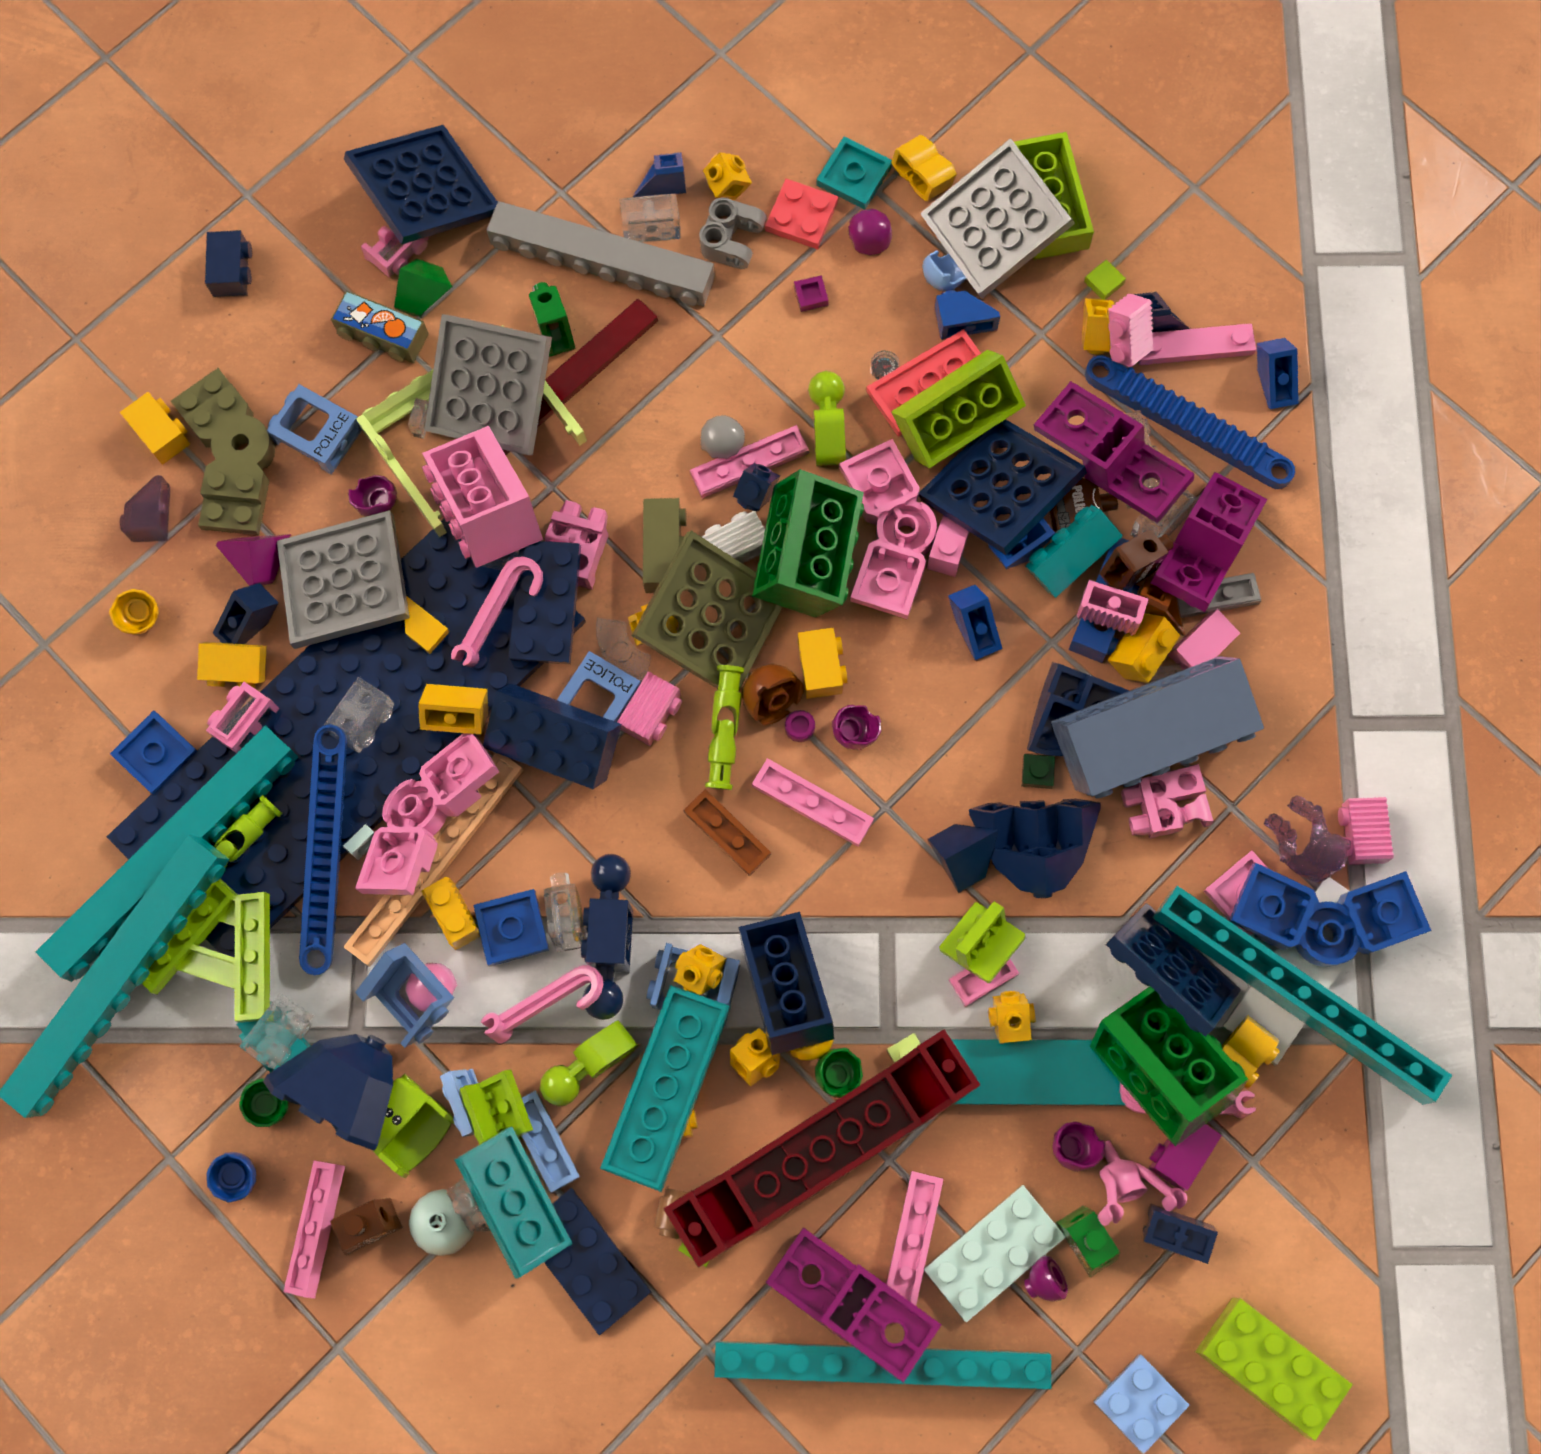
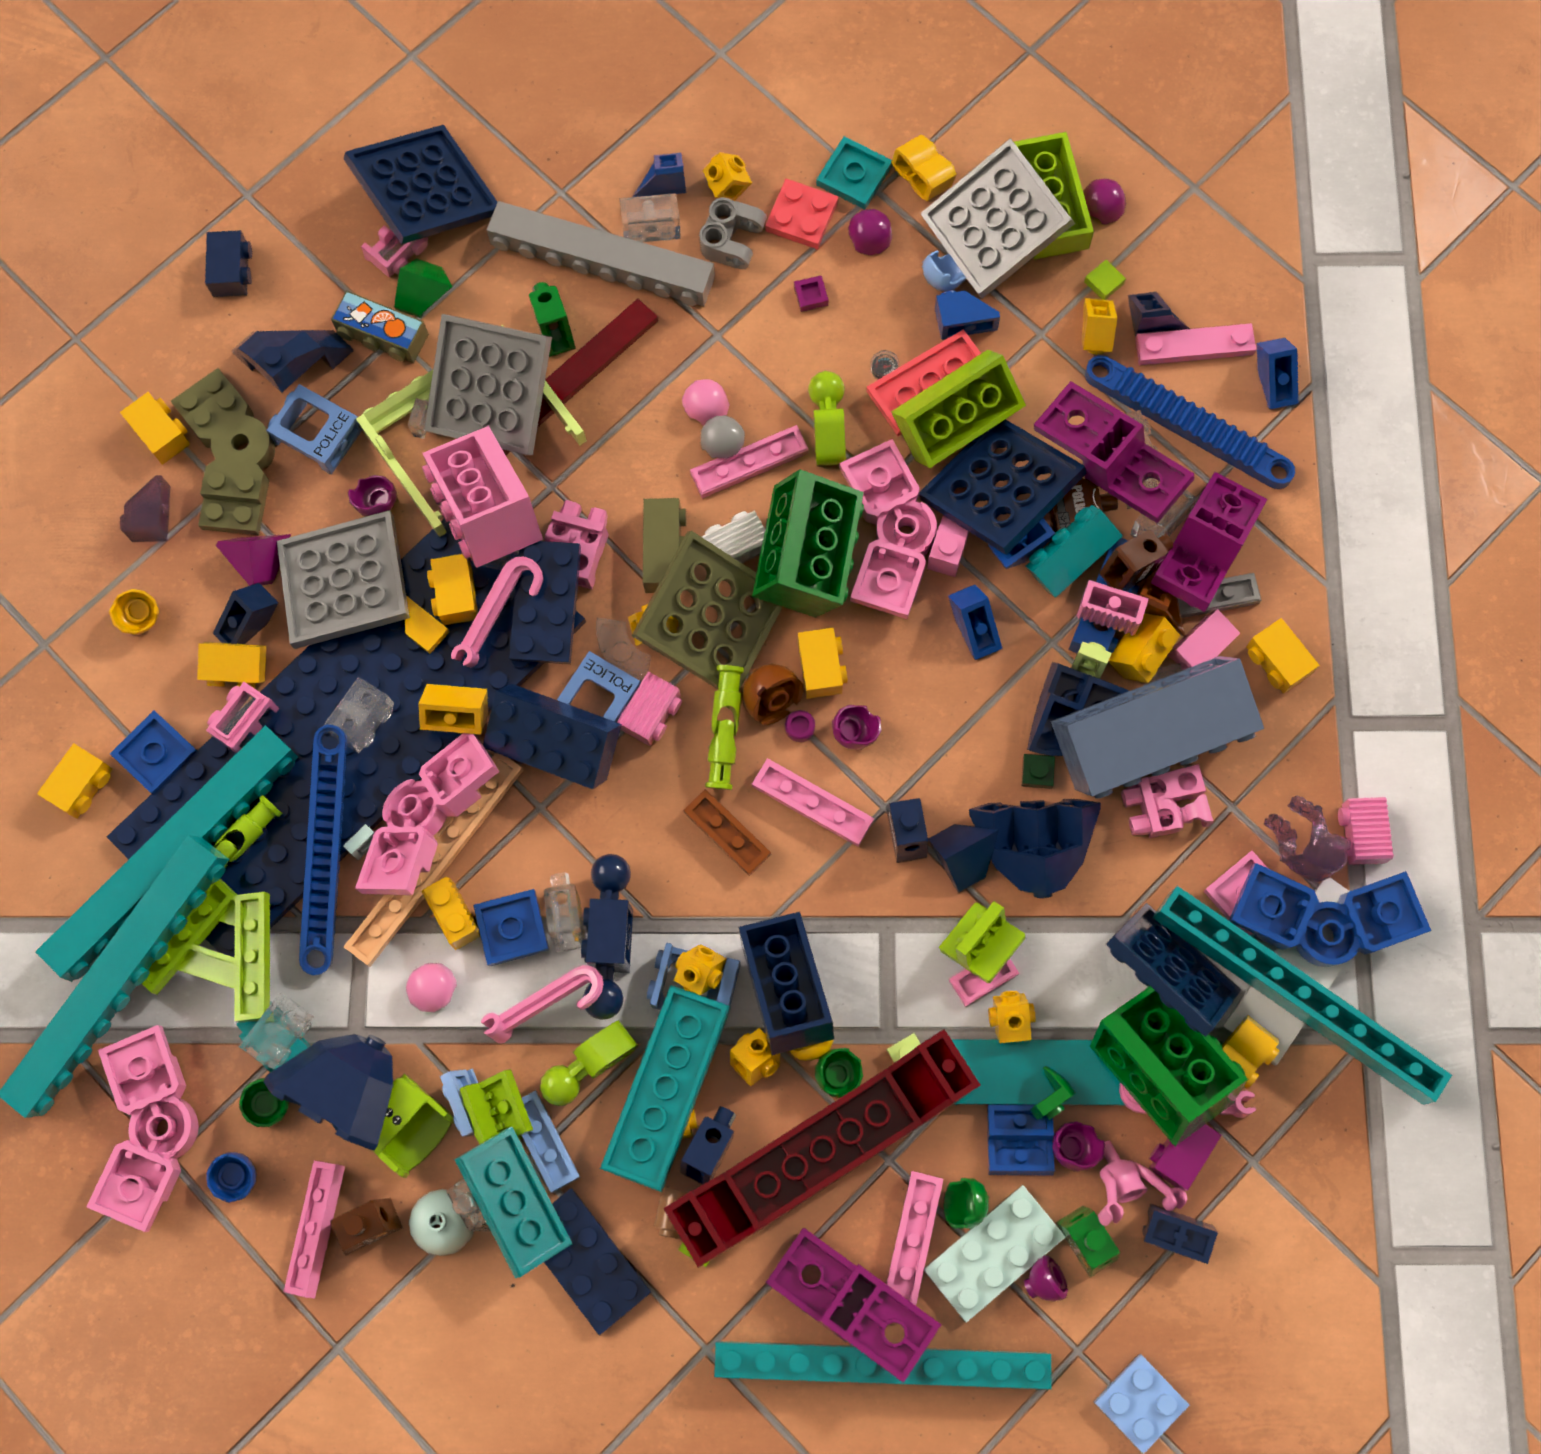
medium blue window [355,943,454,1048] -> none
dark blue brick [733,463,780,511] -> none
bright pink brick [1108,294,1154,367] -> none
lime brick [1195,1298,1353,1441] -> none
none -> yellow brick [37,743,113,819]
none -> bright pink plate [87,1025,198,1232]
none -> dark blue brick [232,330,354,393]
none -> yellow brick [427,554,478,625]
none -> dark blue torso [680,1106,737,1185]
none -> bright pink hair [682,379,730,426]
none -> dark blue torso [886,798,928,863]
none -> green hair [943,1178,989,1228]
none -> blue slope [987,1104,1055,1176]
none -> green plate [1030,1066,1076,1120]
none -> yellowish green plate [1071,642,1112,679]
none -> magenta hair [1083,179,1126,224]
none -> yellow brick [1246,618,1320,694]

